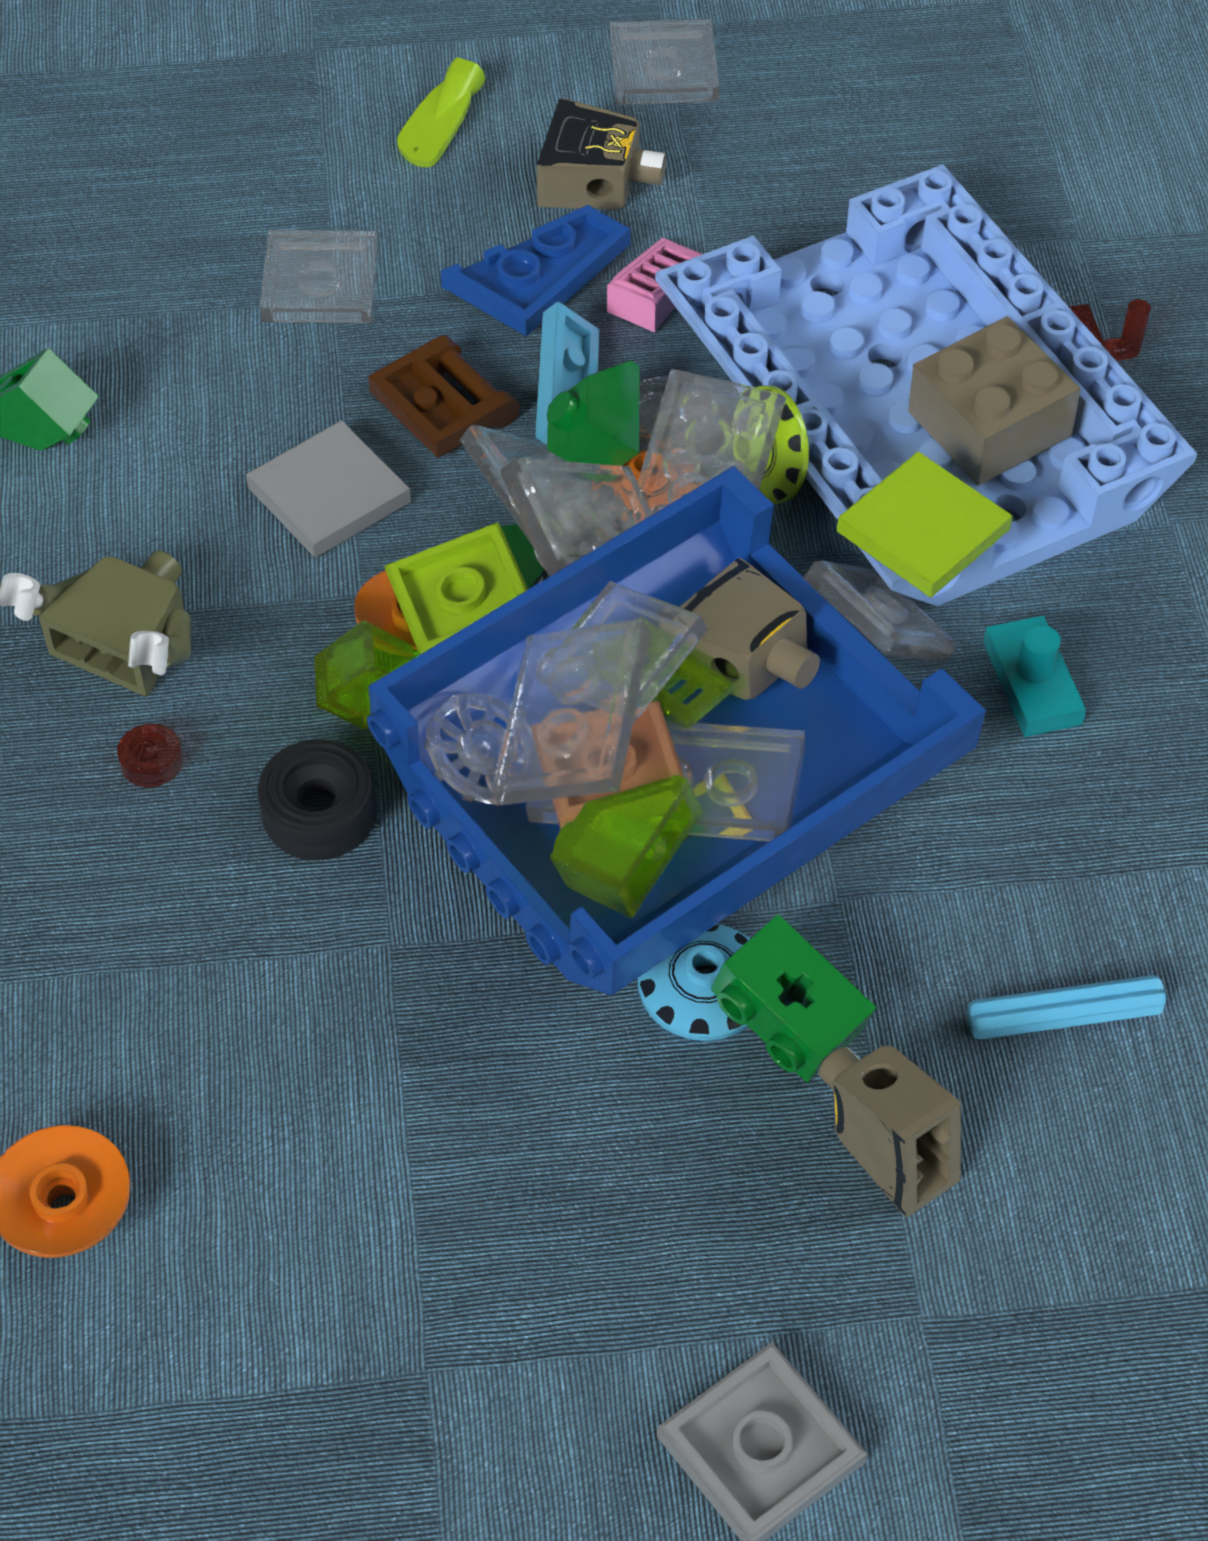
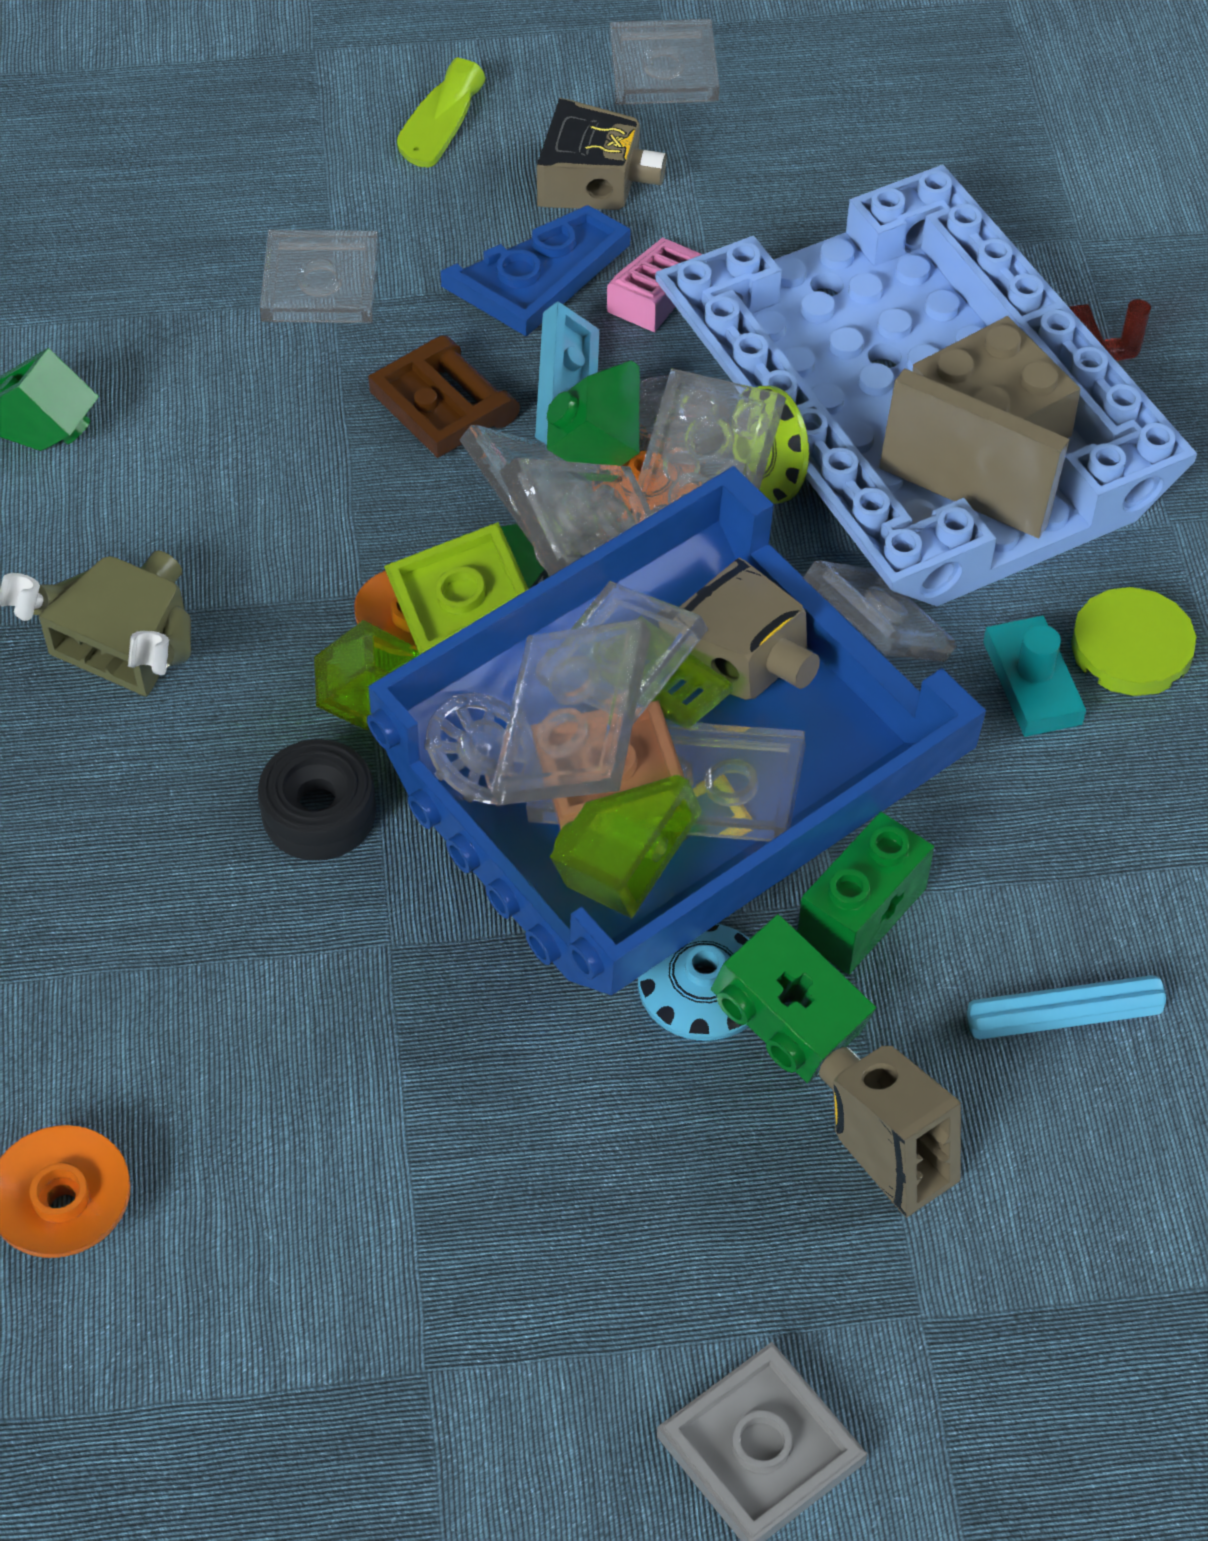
clear red tile [117,723,183,787] -> none
light grey tile [246,420,411,558] -> none
lime tile [837,451,1013,598] -> none
none -> green brick [797,811,934,975]
none -> dark tan tile [879,368,1070,539]
none -> lime tile [1071,587,1197,696]

